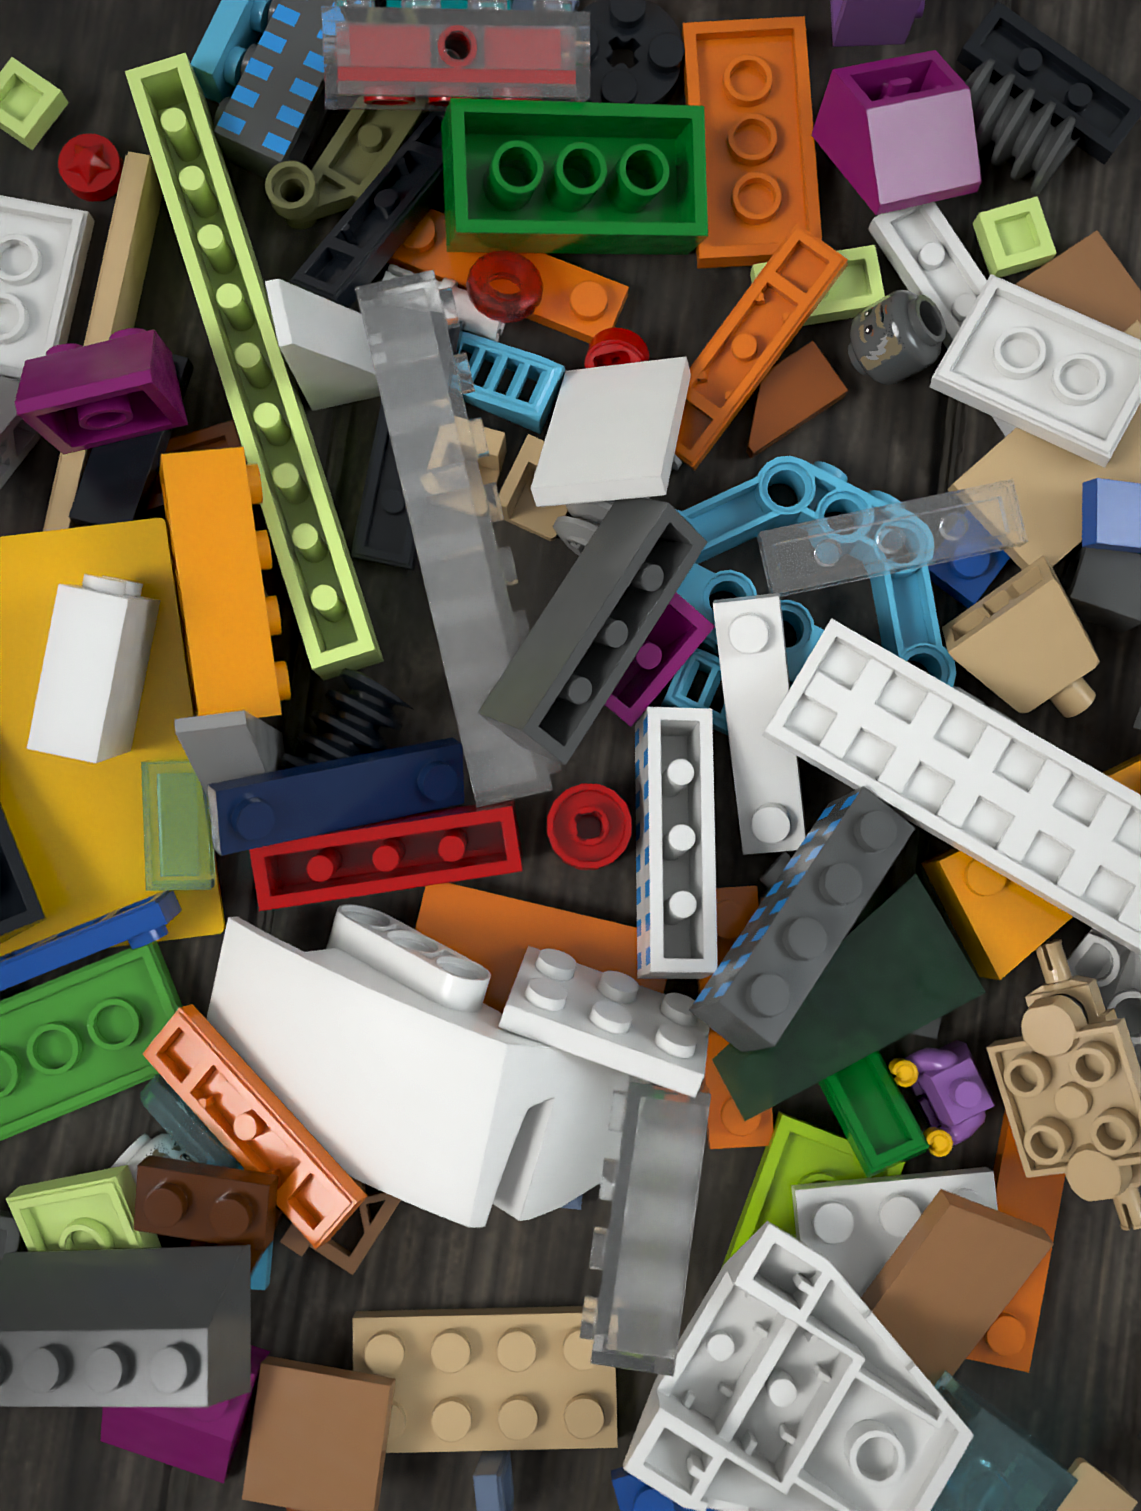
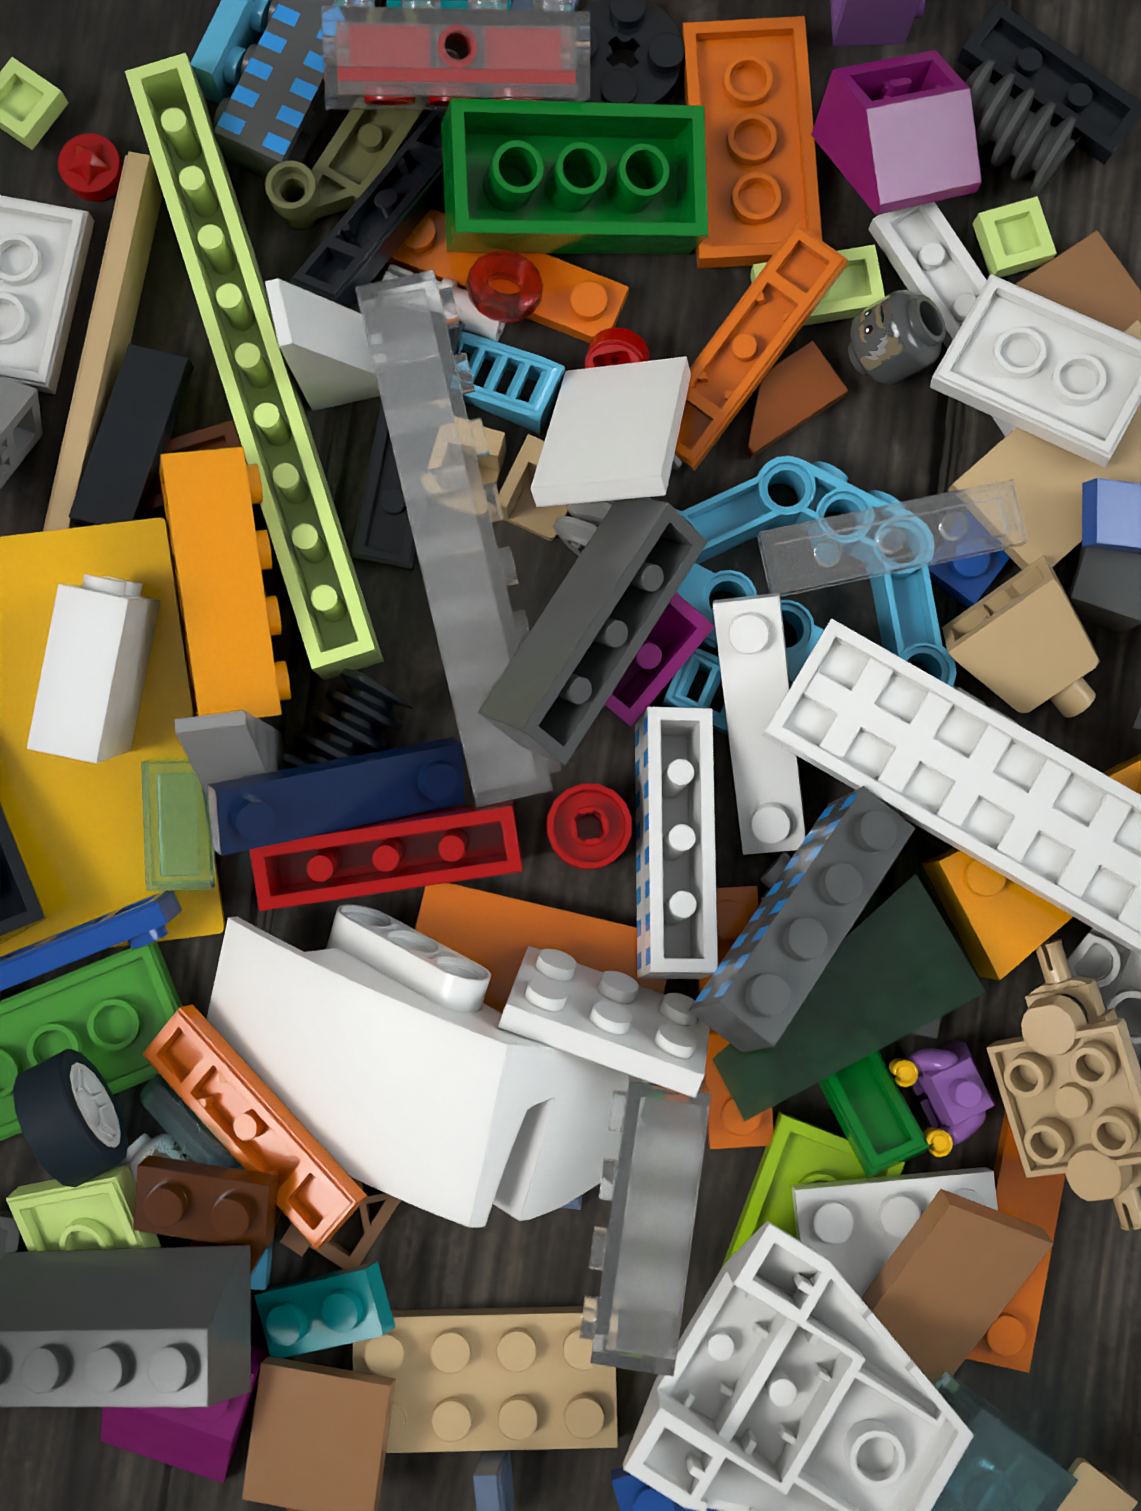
magenta slope [15,328,188,455] -> none
none -> black wheel [13,1048,128,1187]
none -> teal plate [254,1261,396,1358]

